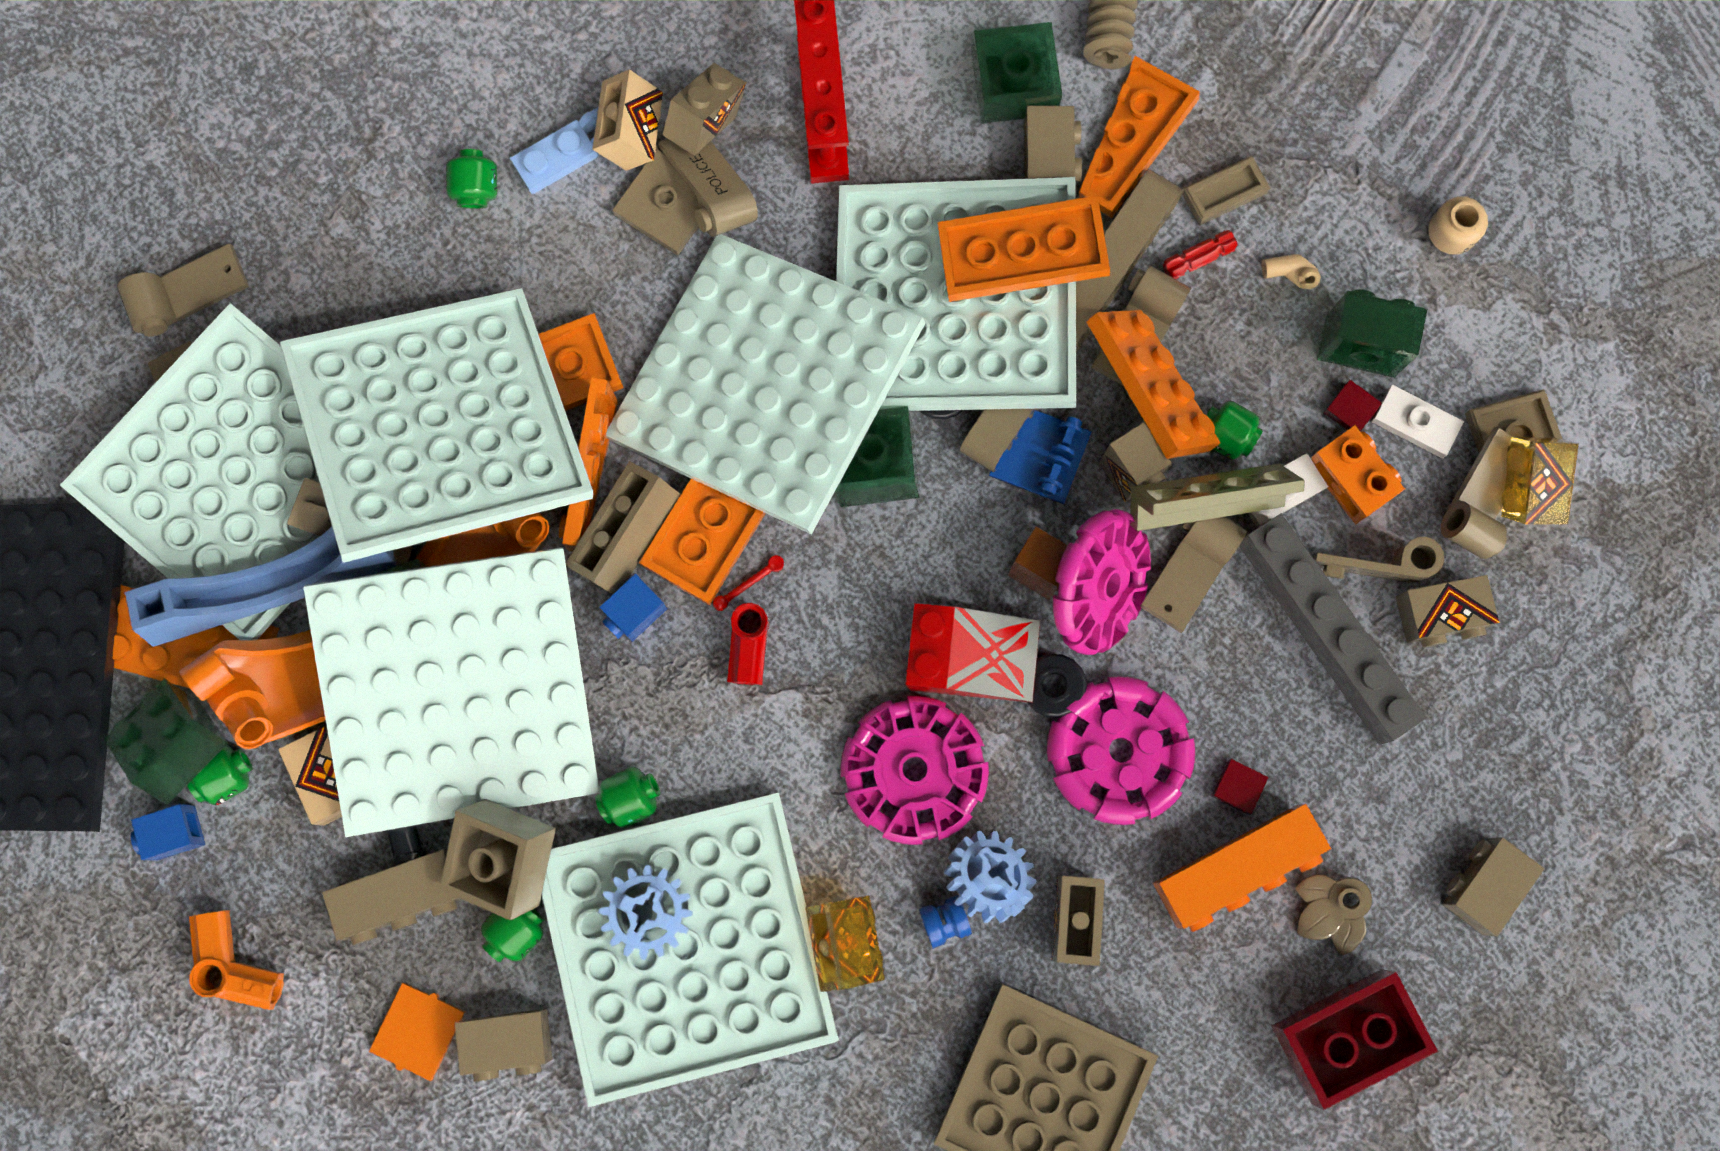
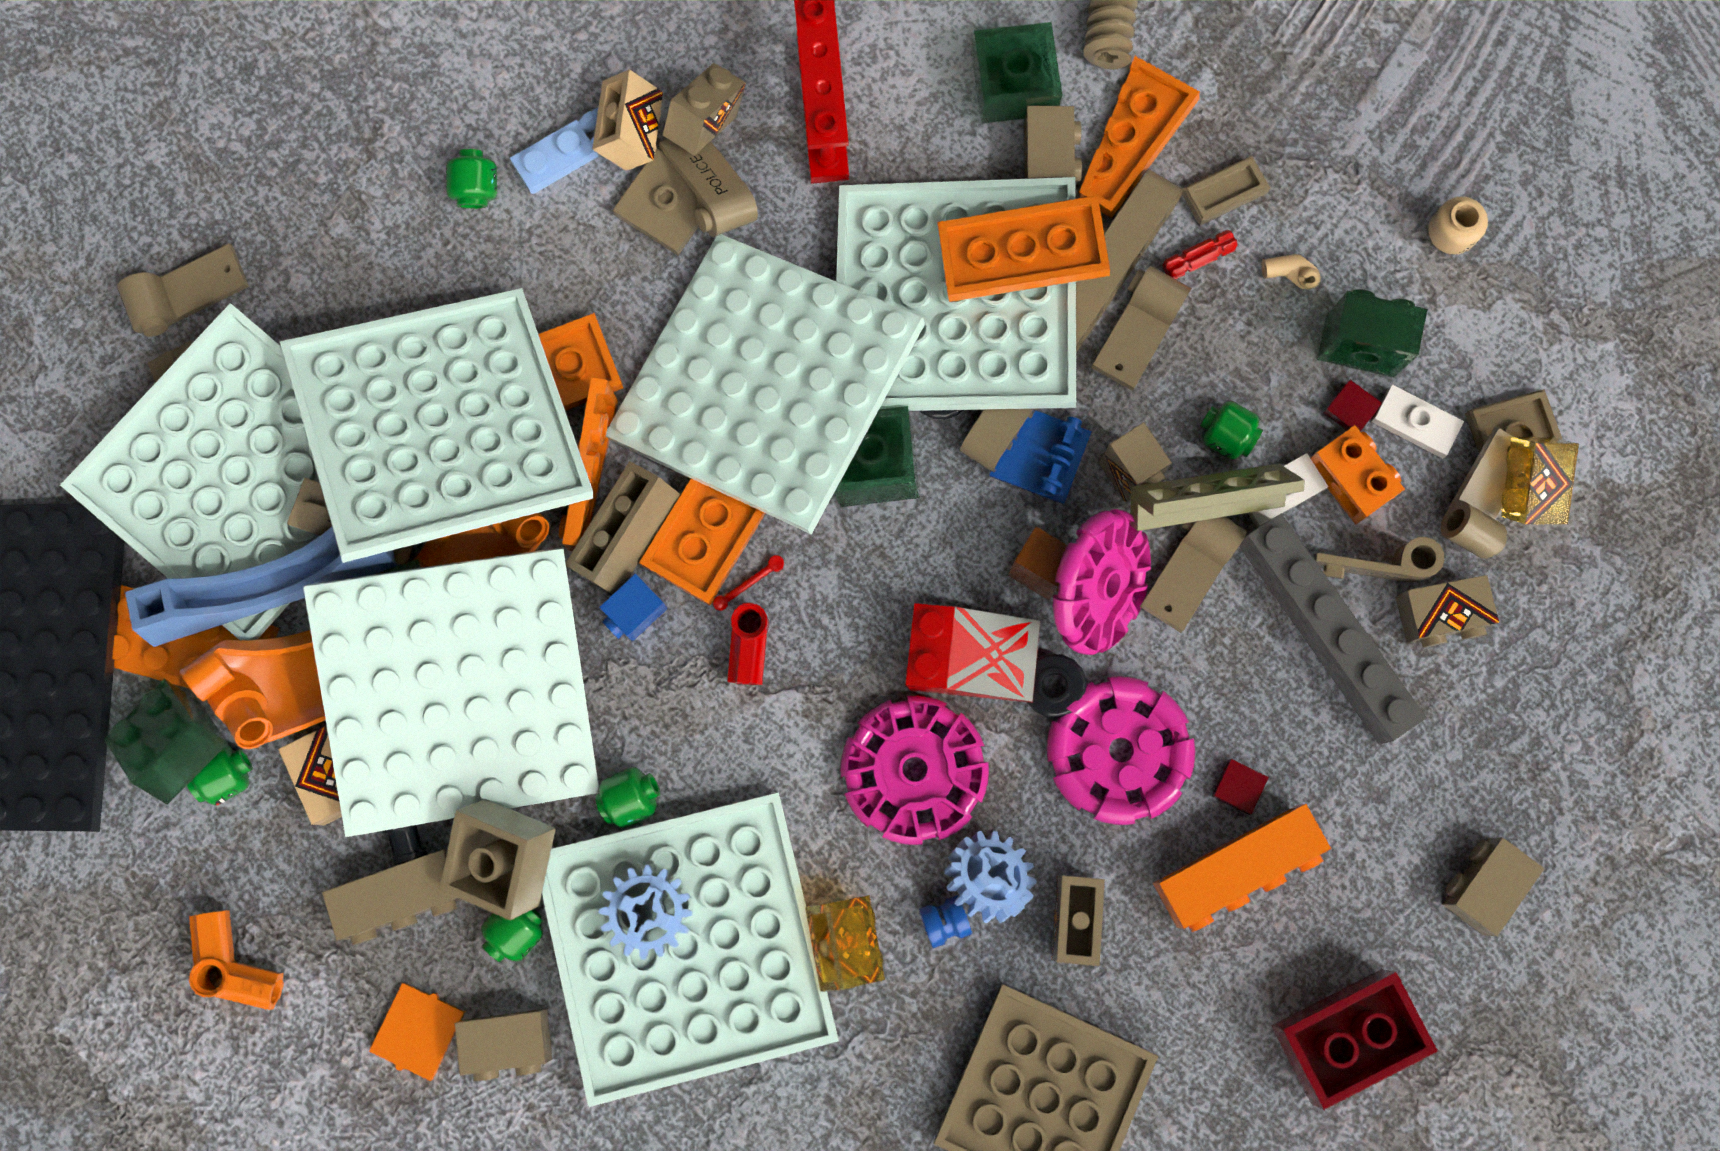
blue brick [130,804,206,861] -> none
orange plate [1086,310,1221,459] -> none
dark tan plate [1296,874,1372,955] -> none

